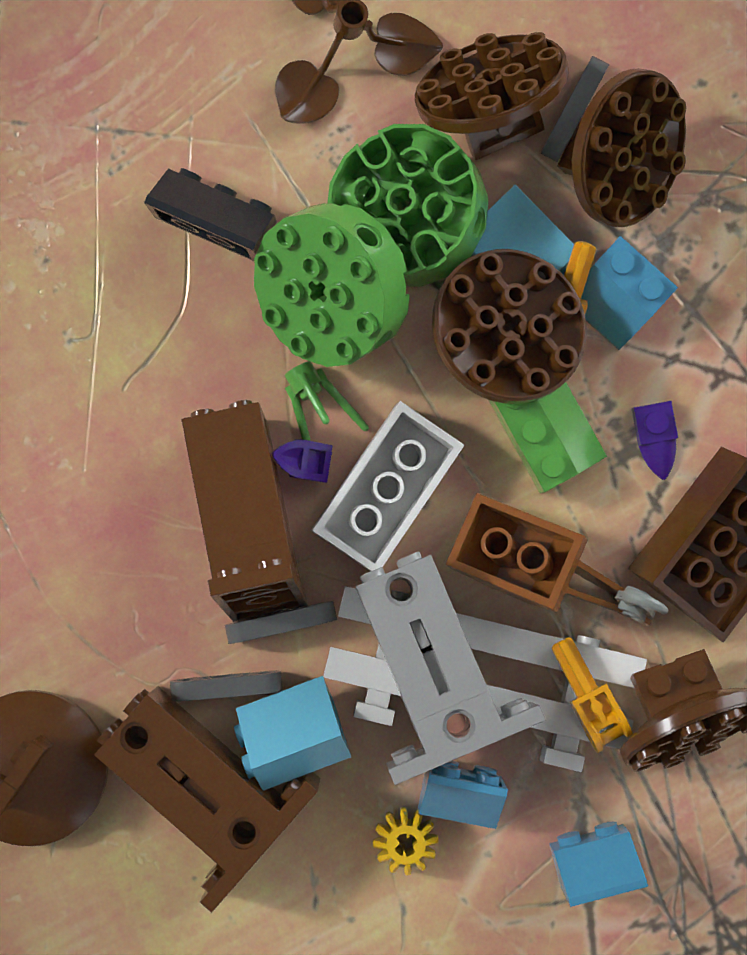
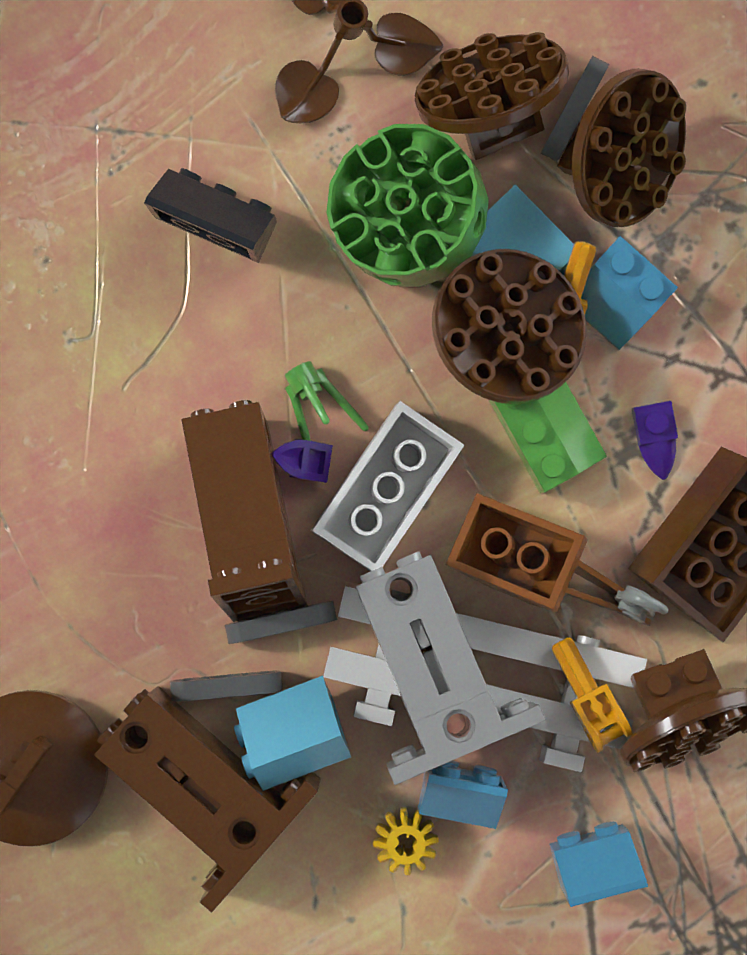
bright green brick [254,203,410,367] -> none

